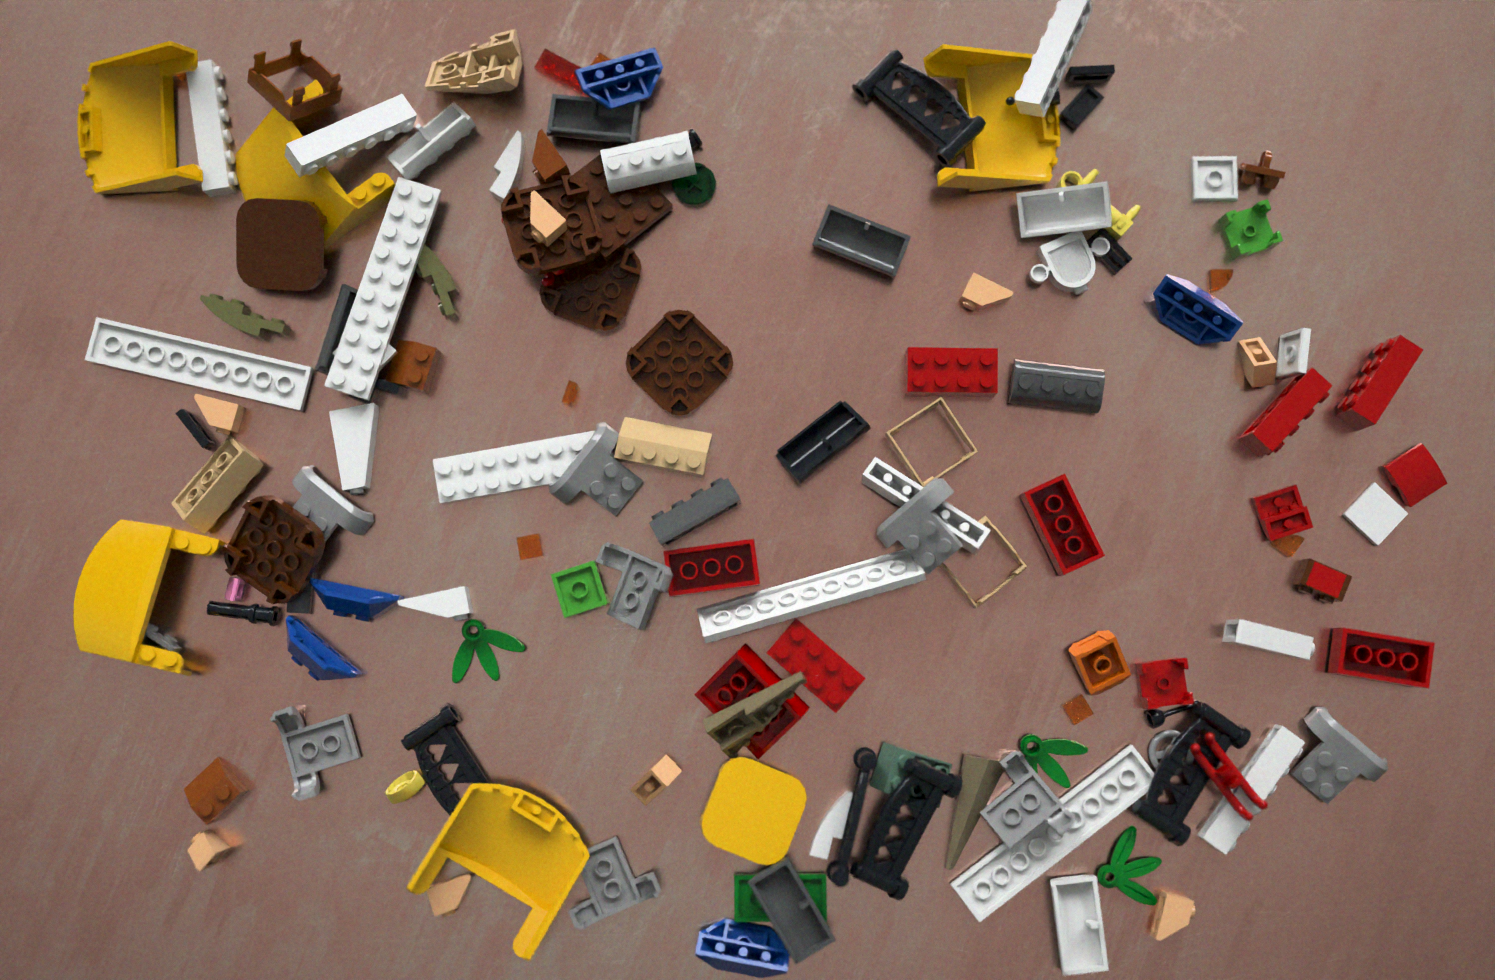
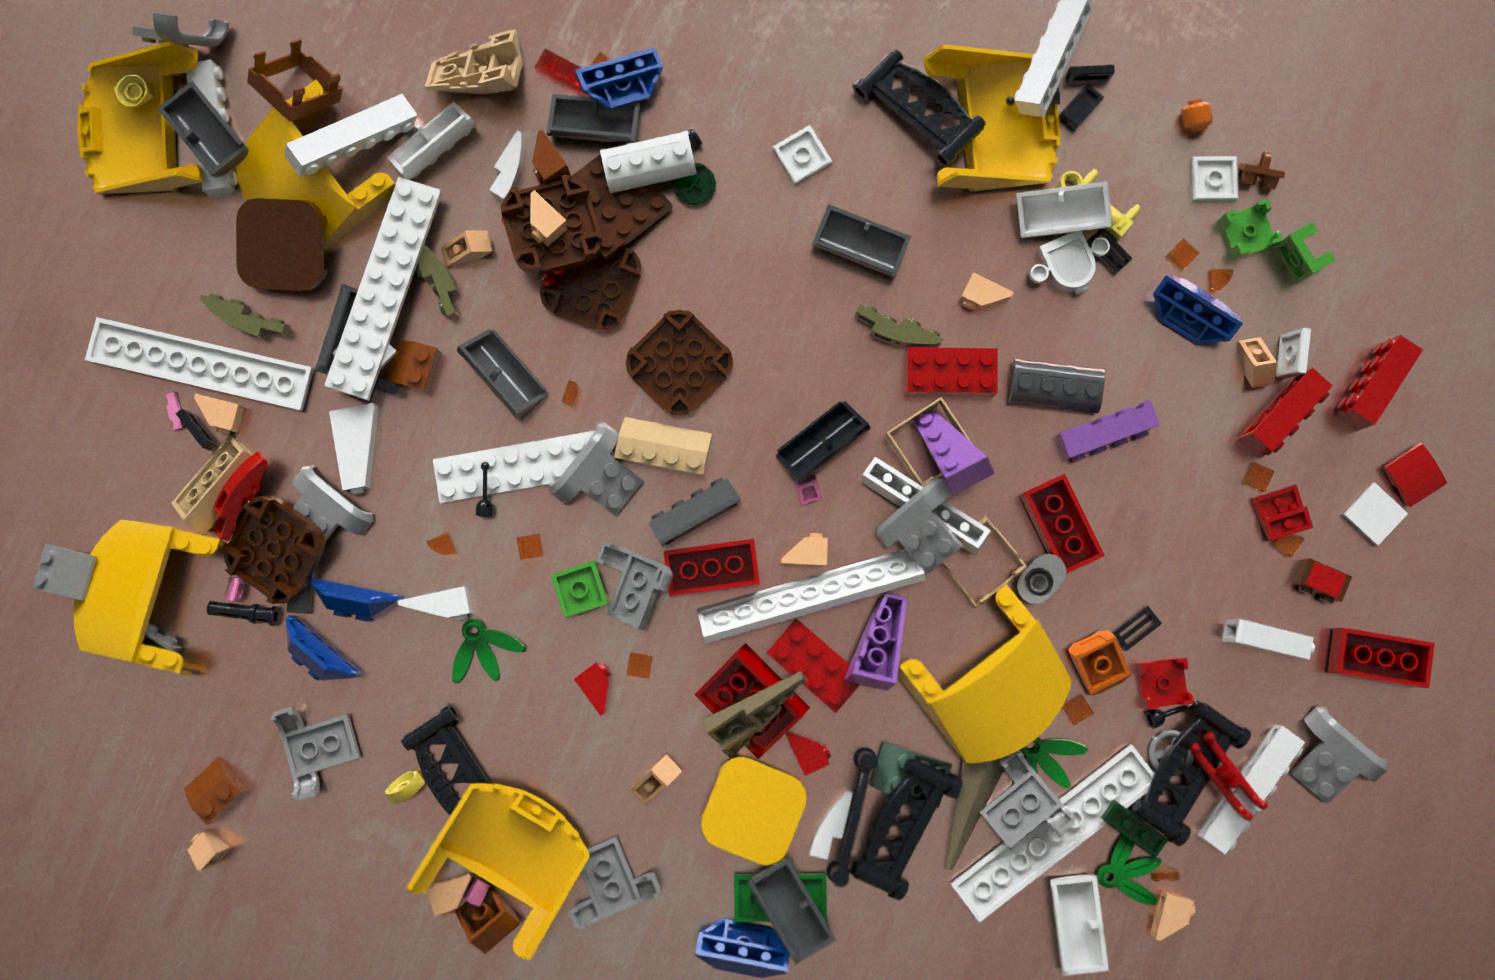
none -> light grey slope [33,544,97,601]
none -> light yellow hat [114,74,155,107]
none -> light grey piece [132,12,229,47]
none -> dark grey container [157,81,249,177]
none -> bright pink piece [164,391,185,431]
none -> red slope [213,452,268,541]
none -> clear orange tile [427,533,457,555]
none -> light nougat slope [441,230,493,267]
none -> dark orange slope [455,882,521,954]
none -> dark grey container [457,329,547,418]
none -> bright pink slope [464,876,490,907]
none -> black hinge [476,462,494,517]
none -> red slope [574,662,611,716]
none -> clear orange tile [627,652,653,679]
none -> white tile [772,125,833,185]
none -> light nougat slope [781,533,828,566]
none -> red slope [785,731,831,776]
none -> bright pink slope [793,474,823,506]
none -> medium lavender wedge [844,592,907,691]
none -> olive slope [855,304,943,348]
none -> yellow windscreen [897,584,1072,764]
none -> medium lavender wedge [913,409,995,495]
none -> light grey piece [1017,554,1067,604]
none -> medium lavender wedge [1056,399,1160,462]
none -> dark green tile [1100,799,1168,858]
none -> black tile [1112,606,1162,651]
none -> clear orange tile [1150,868,1180,882]
none -> clear orange tile [1166,238,1199,270]
none -> orange head [1182,99,1213,133]
none -> clear orange tile [1243,462,1274,492]
none -> bright green panel [1275,222,1336,283]

